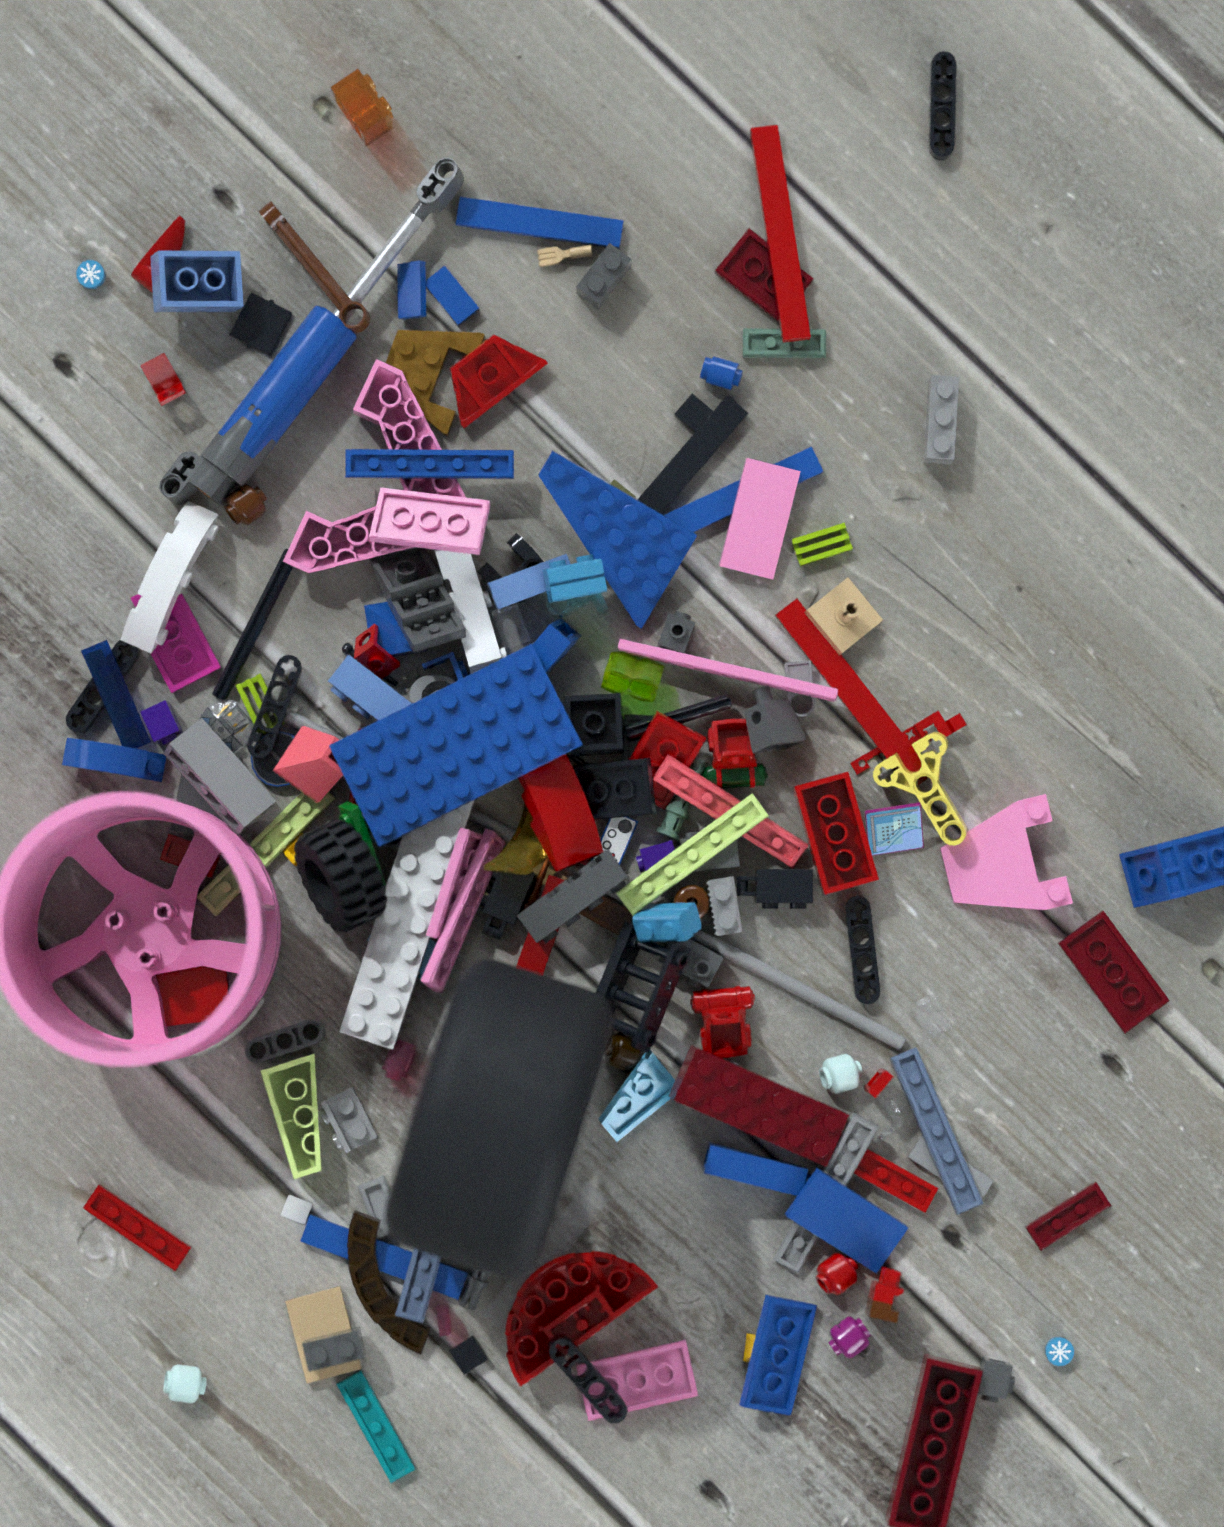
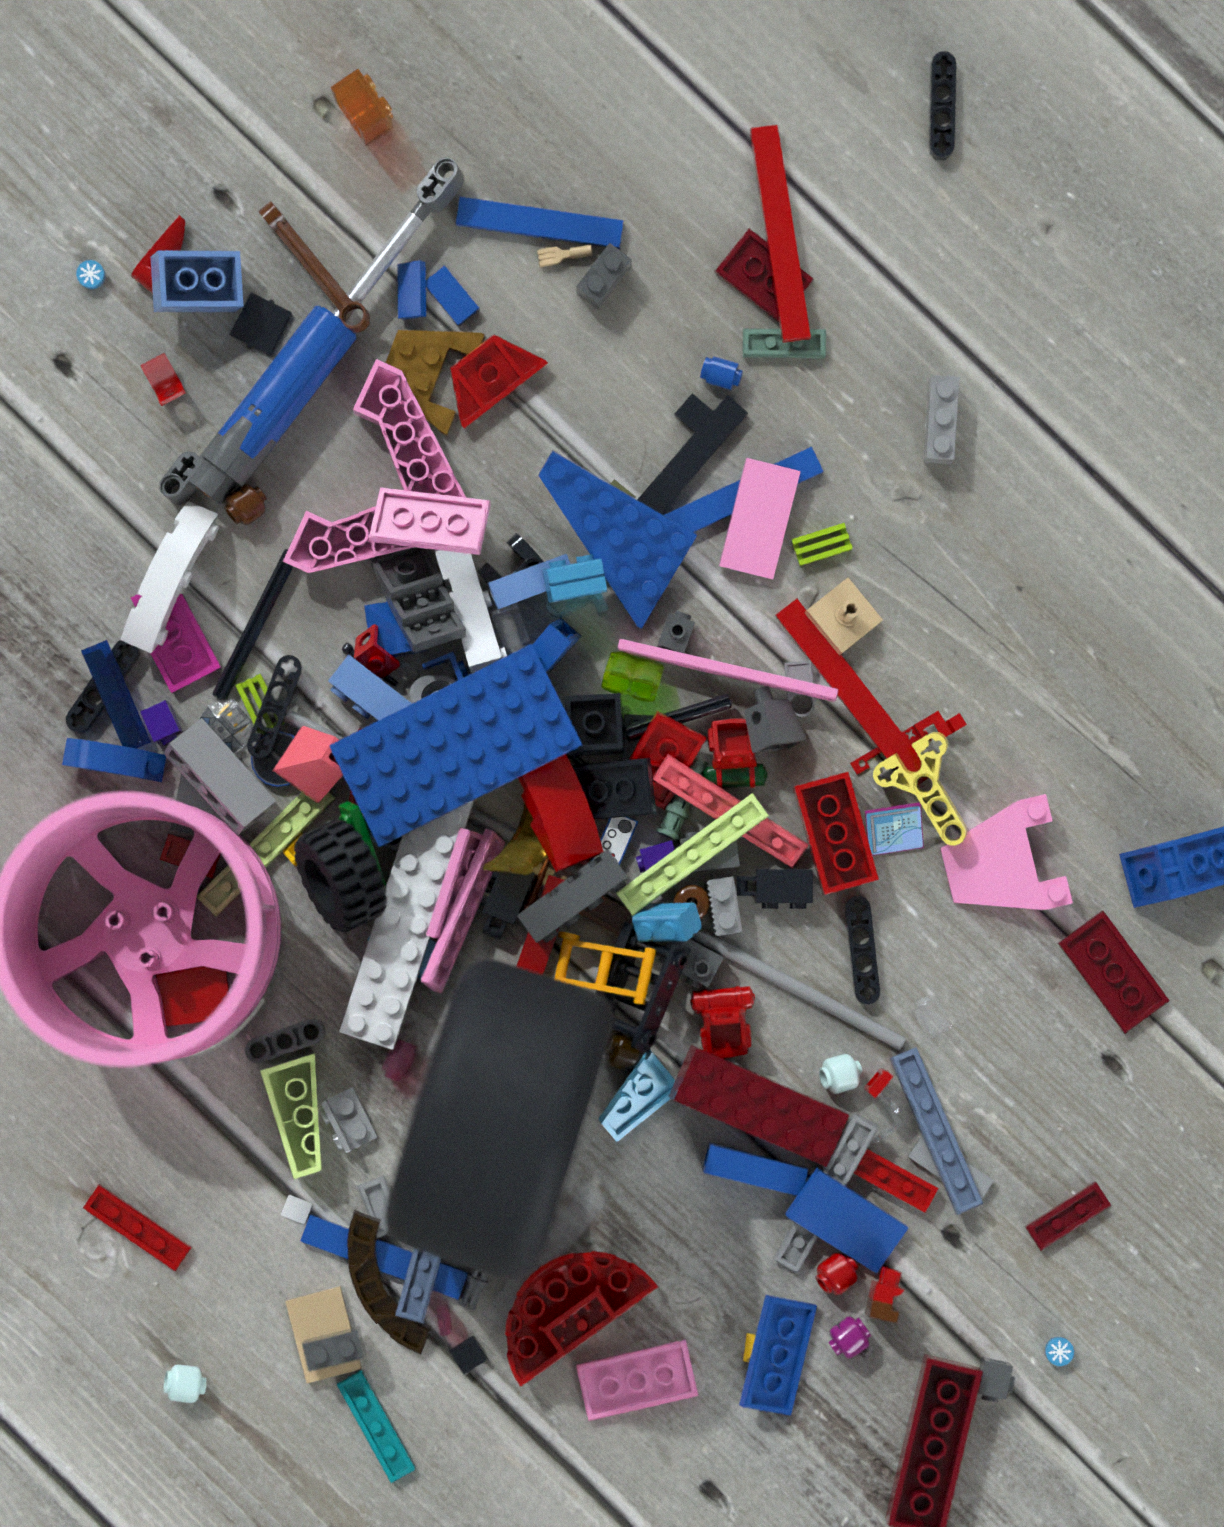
blue tile [345,449,514,479] -> none
black beam [547,1334,628,1424] -> none
none -> light orange piece [555,931,656,1005]

